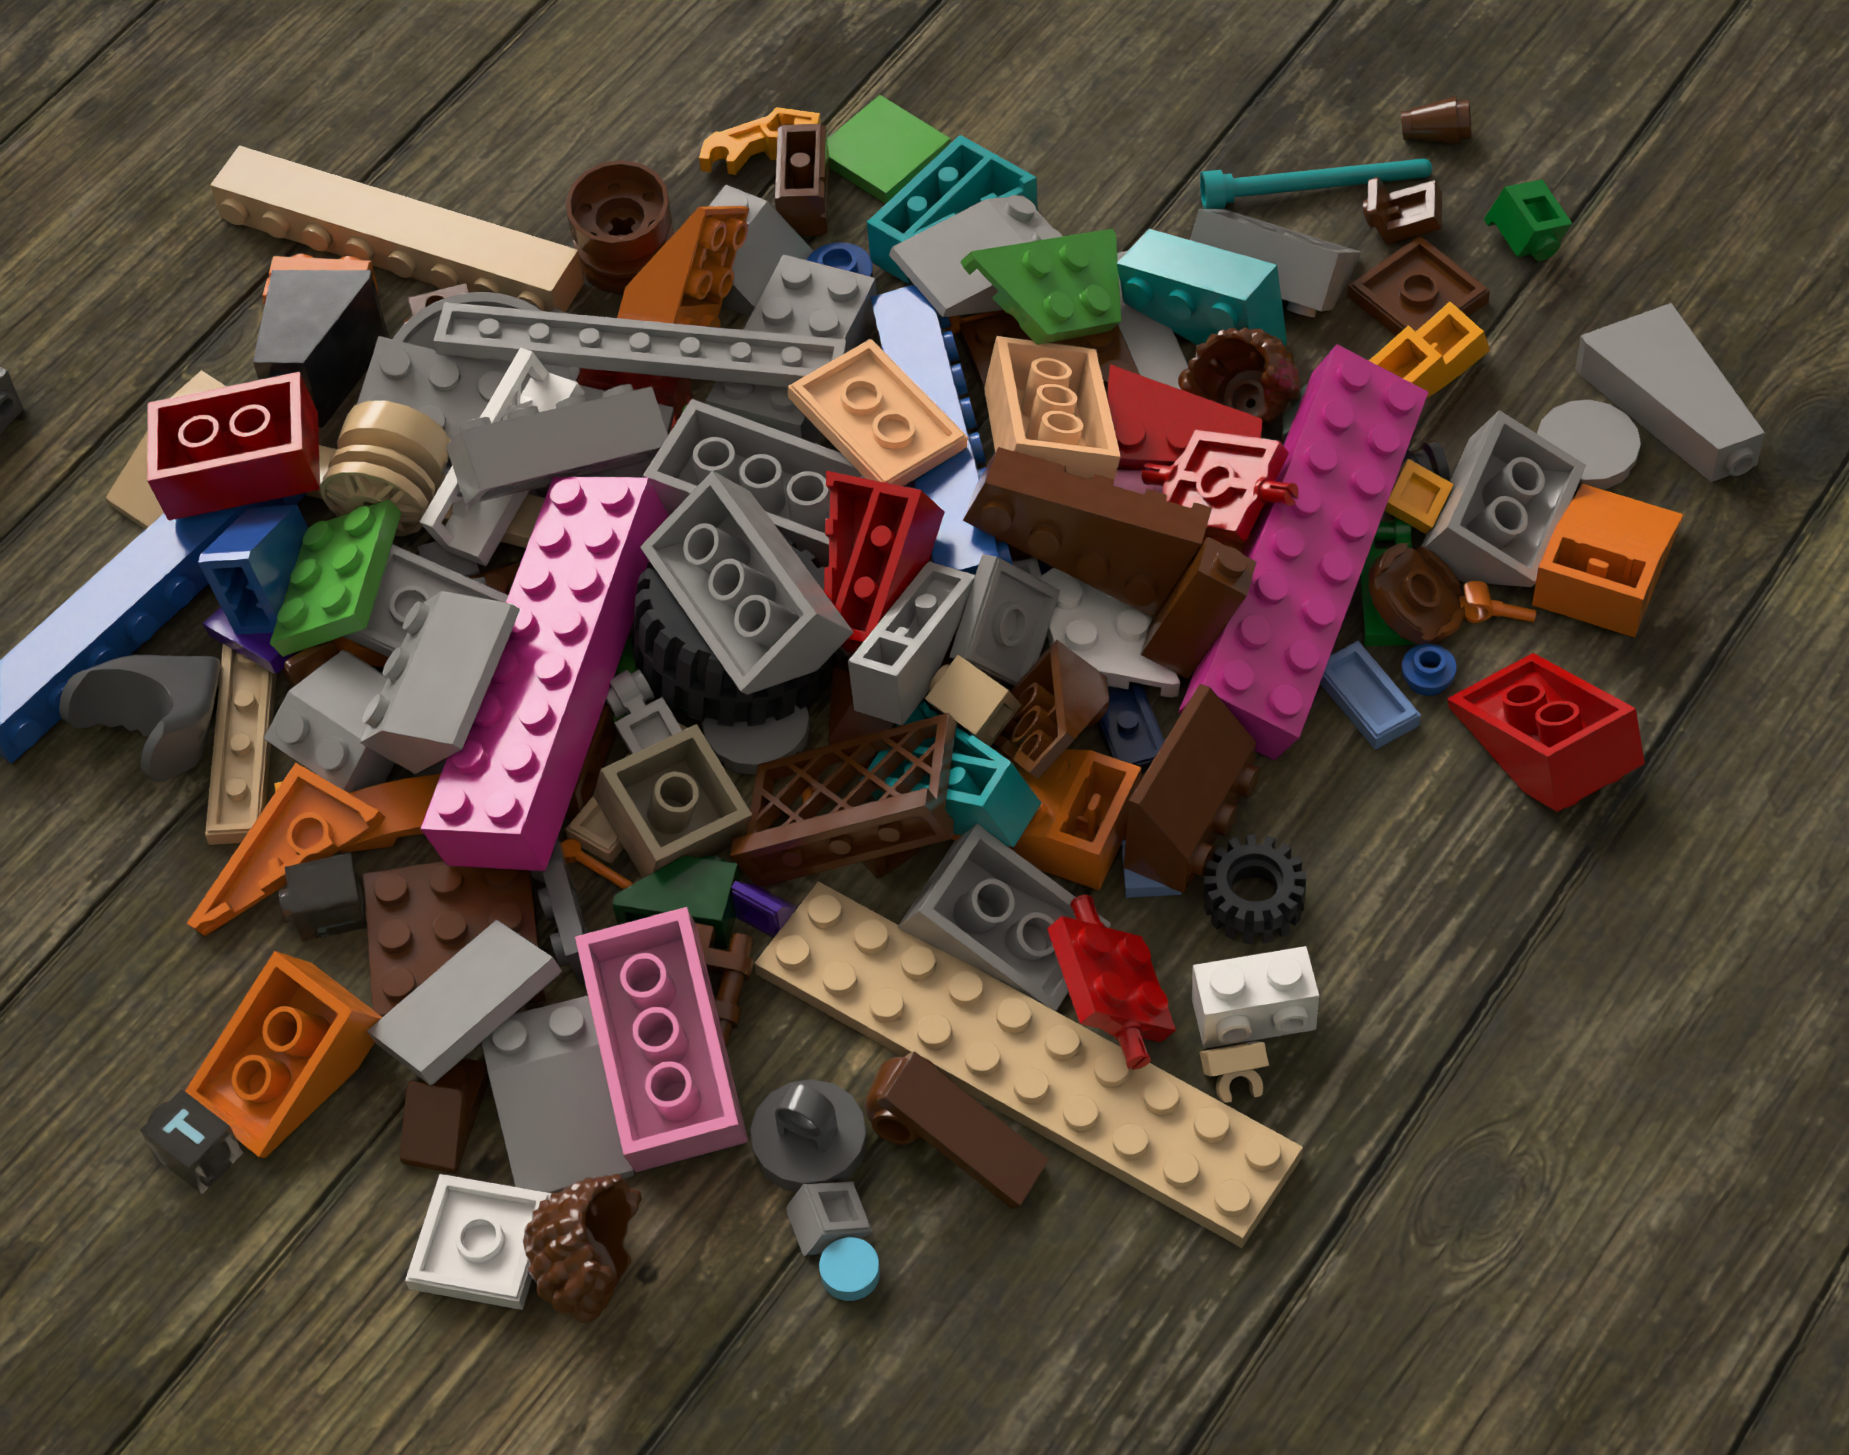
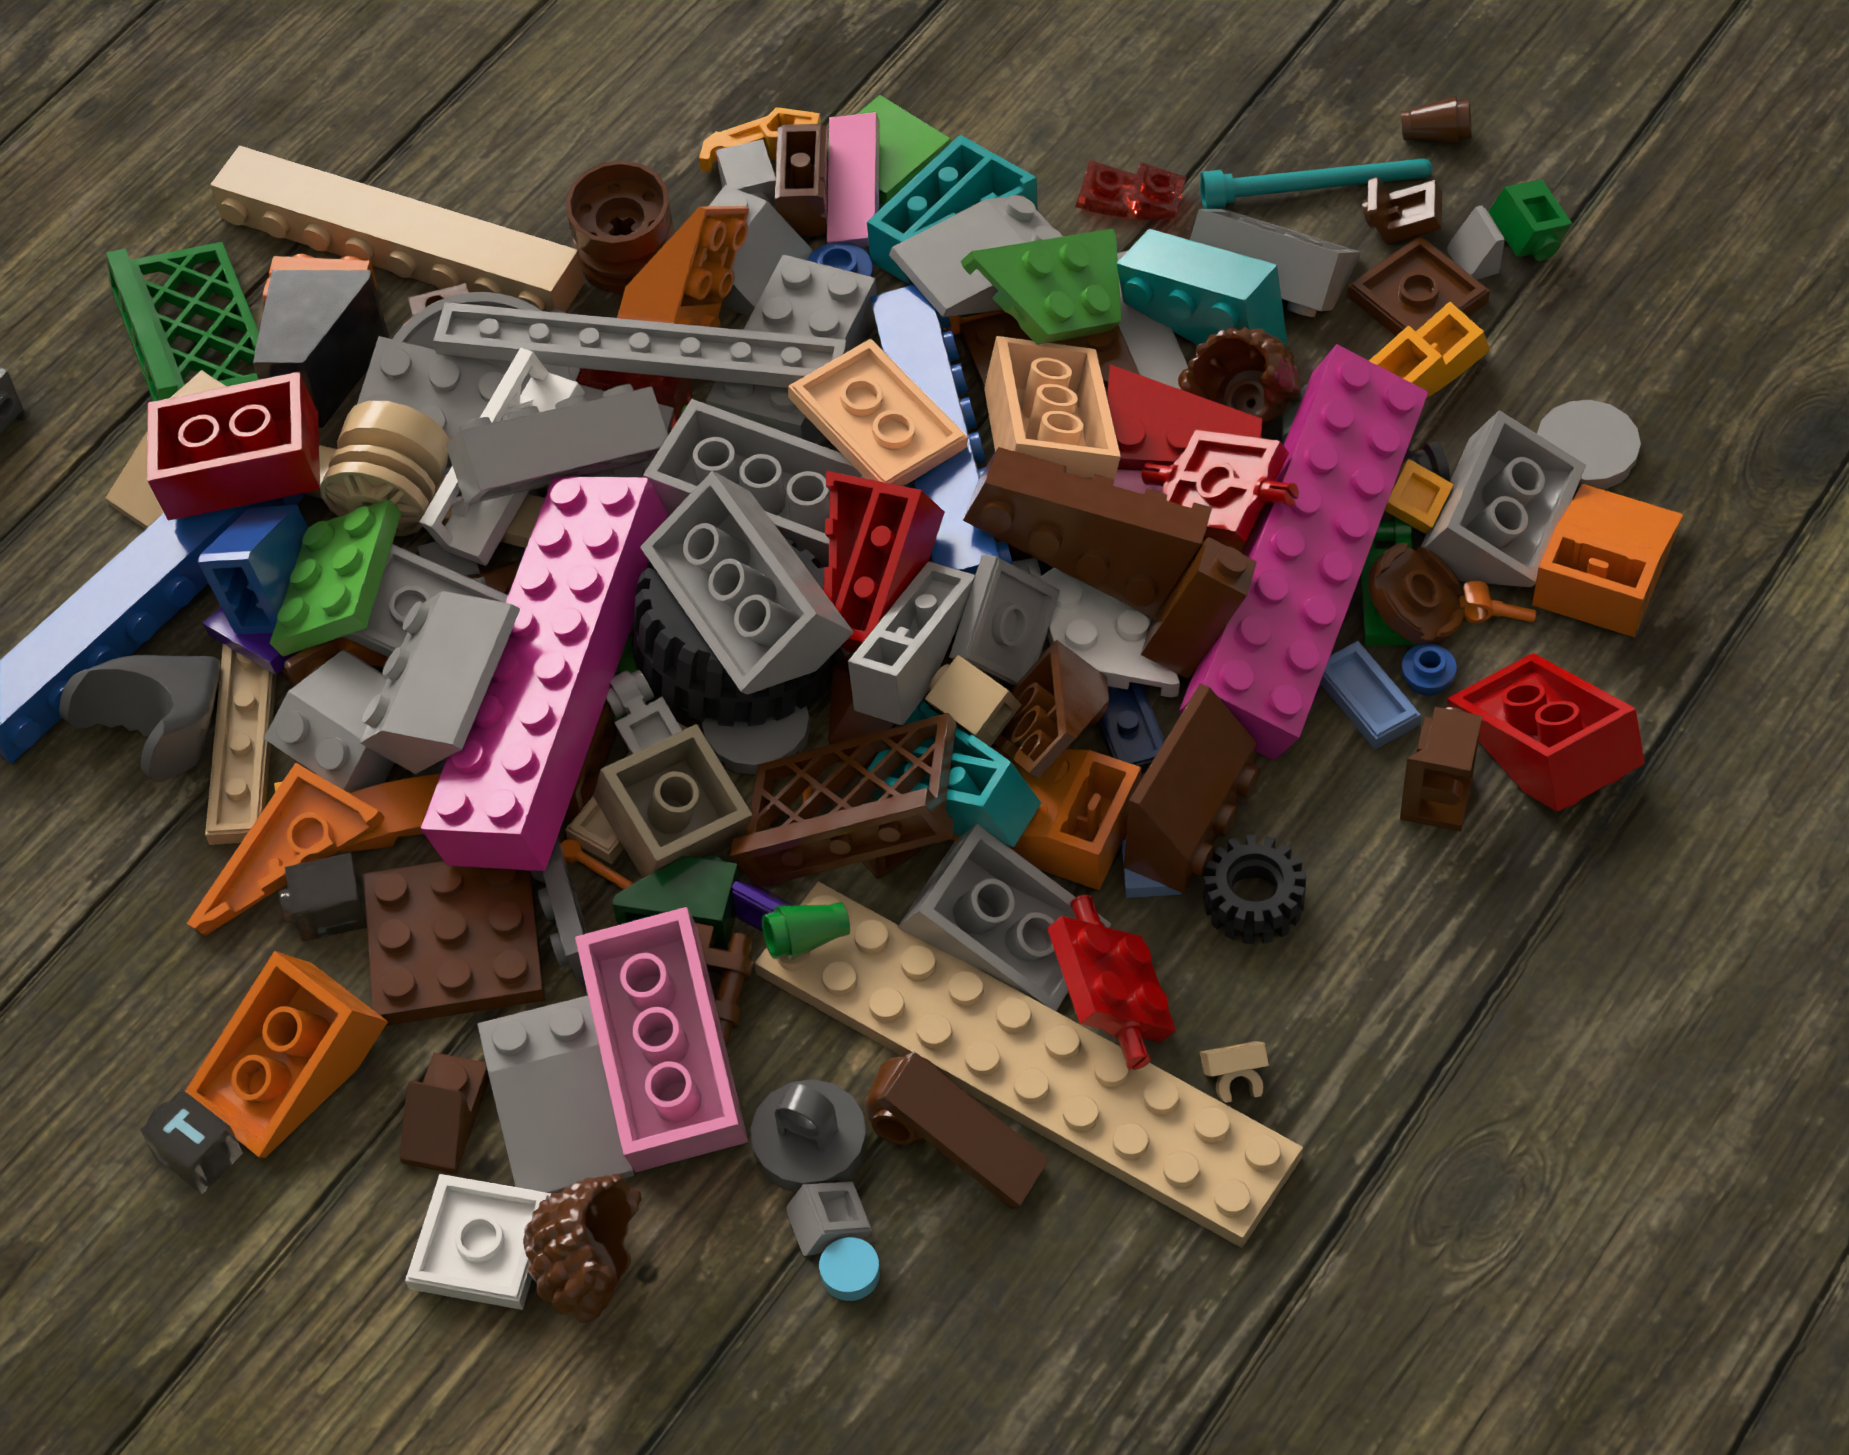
light grey tile [367,920,562,1086] -> none
white brick [1192,946,1319,1049] -> none
light grey slope [1575,303,1765,482] -> none
none -> green fence [106,242,259,402]
none -> light grey brick [716,139,776,210]
none -> green cone [762,902,850,961]
none -> bright pink tile [827,112,880,247]
none -> clear red slope [1075,160,1186,219]
none -> reddish brown window [1400,707,1482,832]
none -> light grey slope [1447,205,1504,280]

